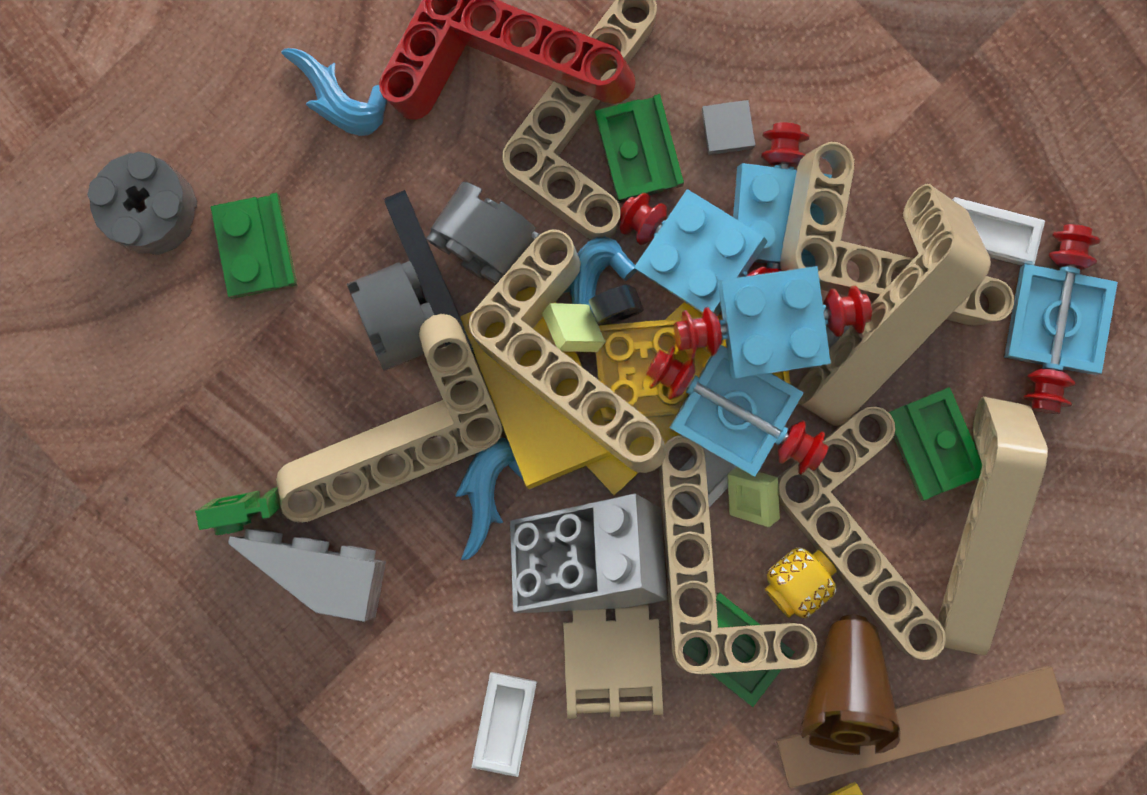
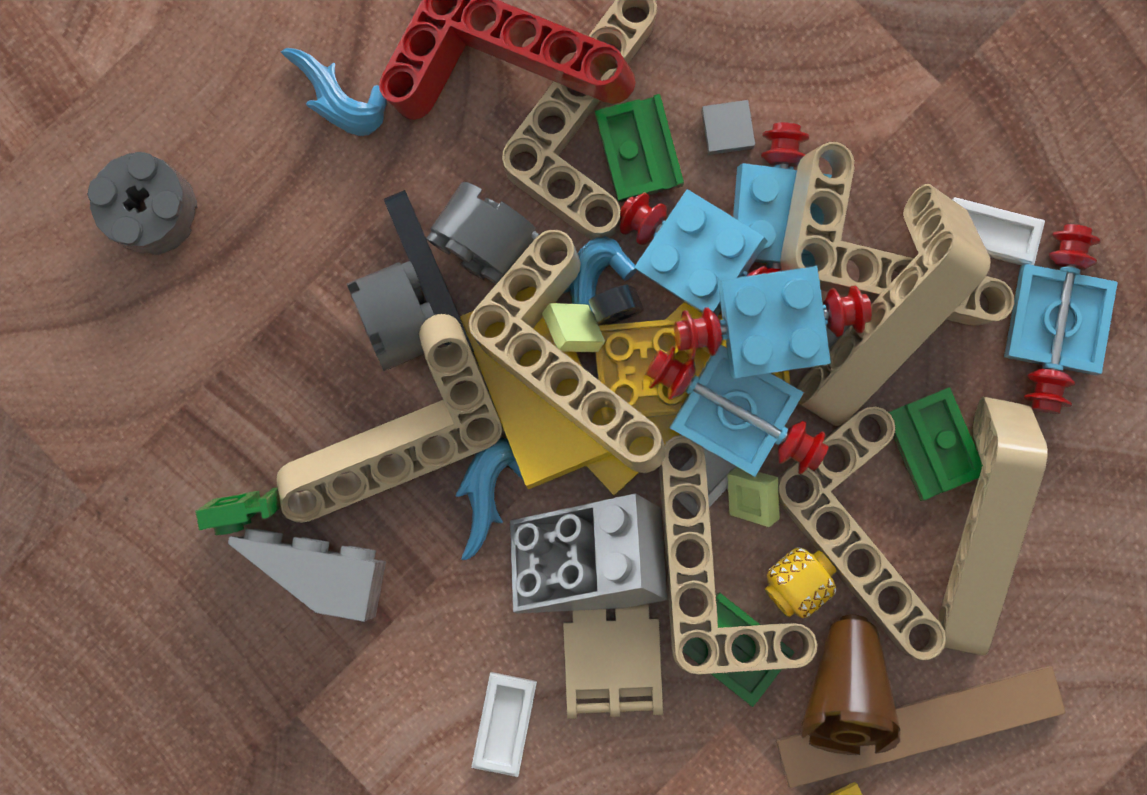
green plate [210,192,298,299] -> none

